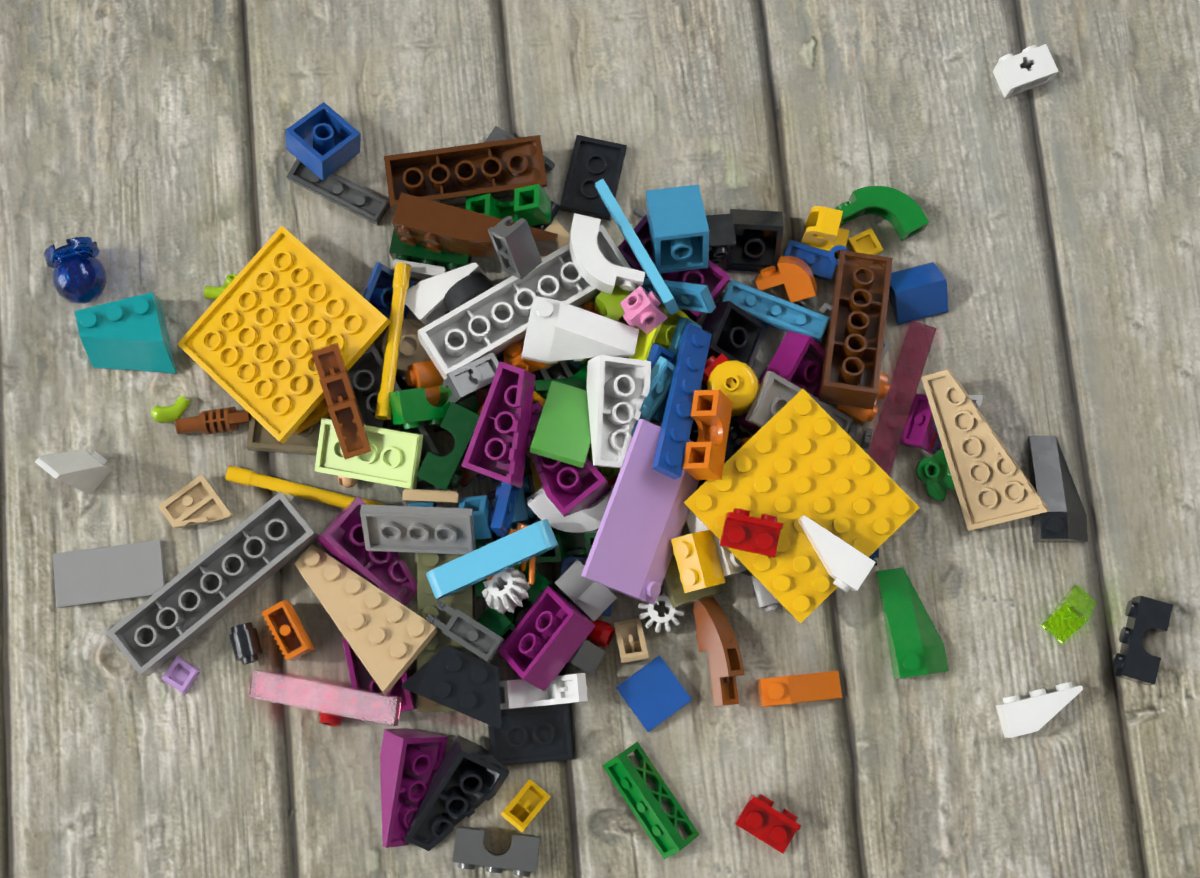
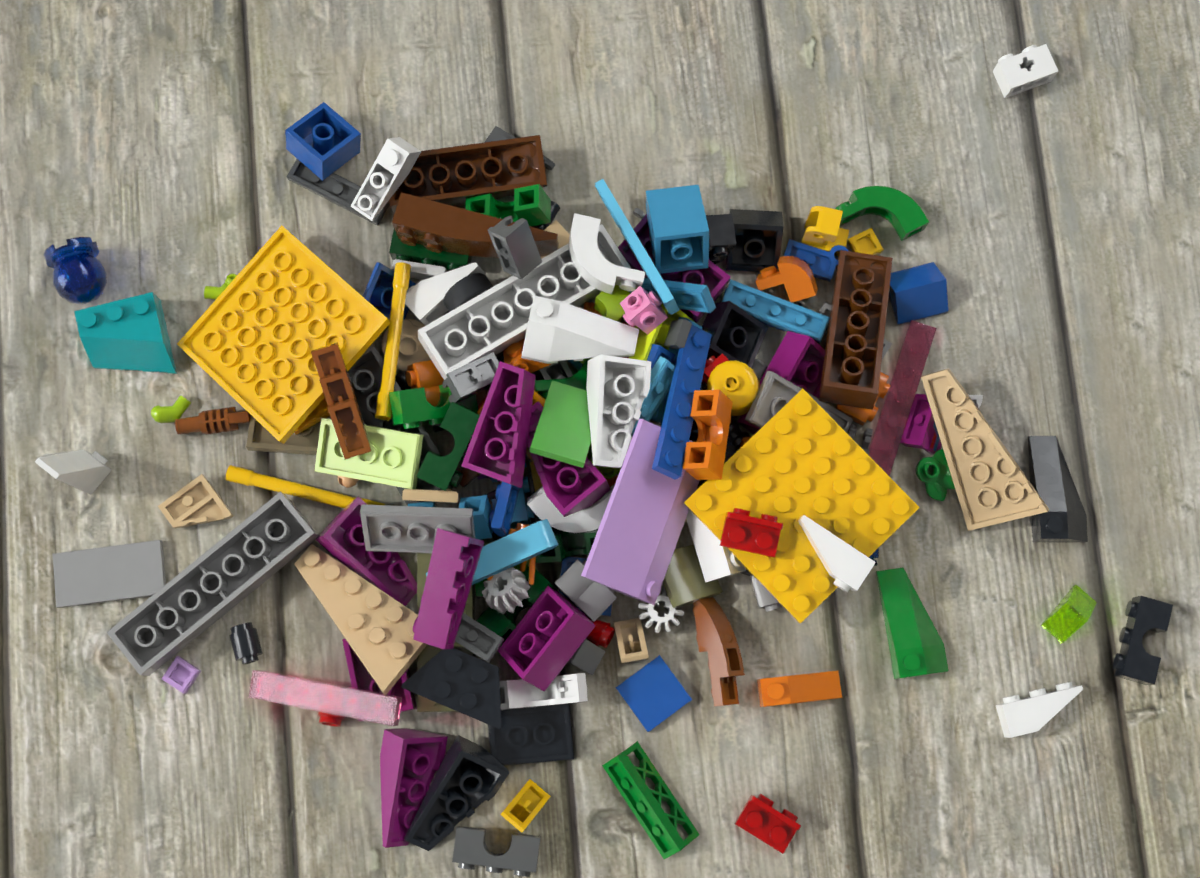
orange brick [261,600,315,661] -> none
black tile [560,135,627,221] -> none
yellow brick [671,530,725,593] -> none
none -> white slope [351,137,421,221]
none -> magenta wedge [413,528,484,649]
none -> dark grey tile [664,319,692,349]

